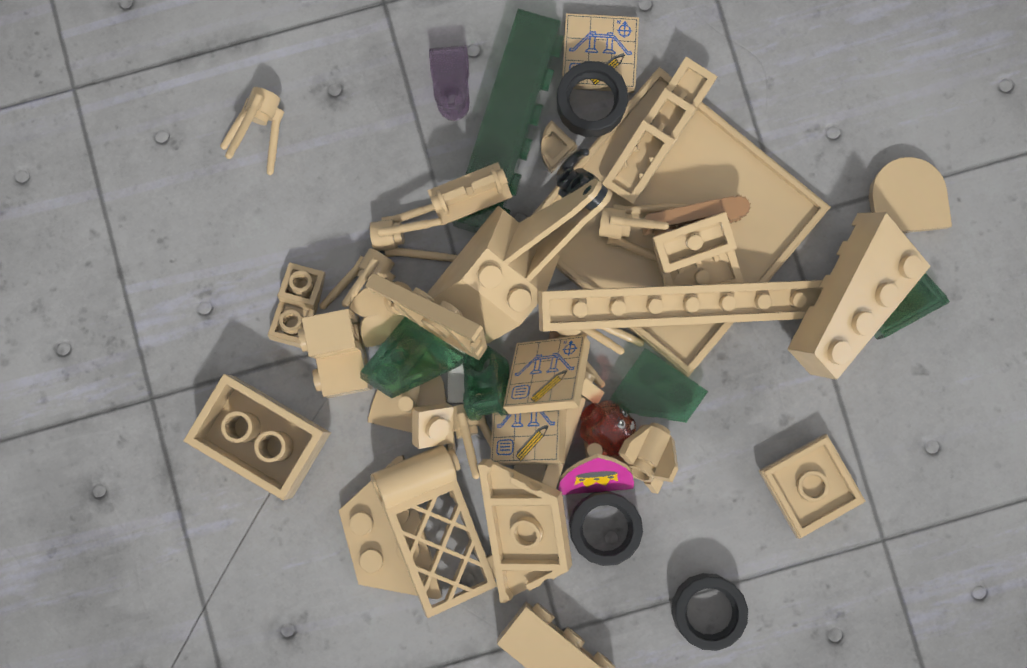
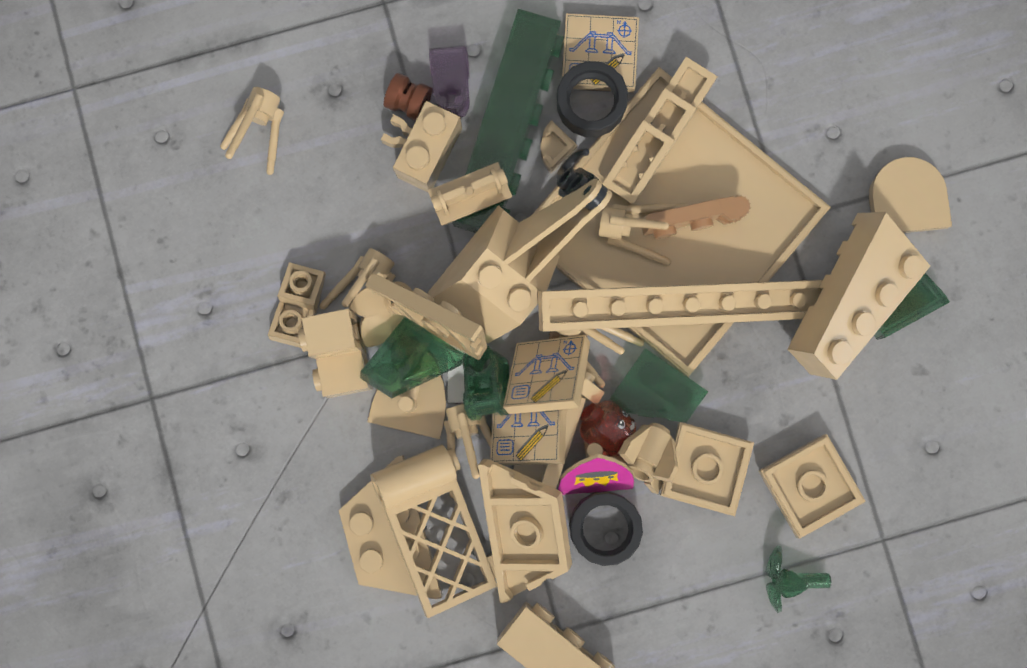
tan brick [183,374,331,500] -> none
tan plant [370,203,458,262] -> none
tan plate [412,403,454,449] -> none
tan slope [652,212,744,286] -> none
black tyre [671,573,748,651] -> none
none -> tan brick [381,101,462,192]
none -> copper wheel [383,73,433,121]
none -> tan plate [660,422,754,517]
none -> clear green plant [765,545,832,613]

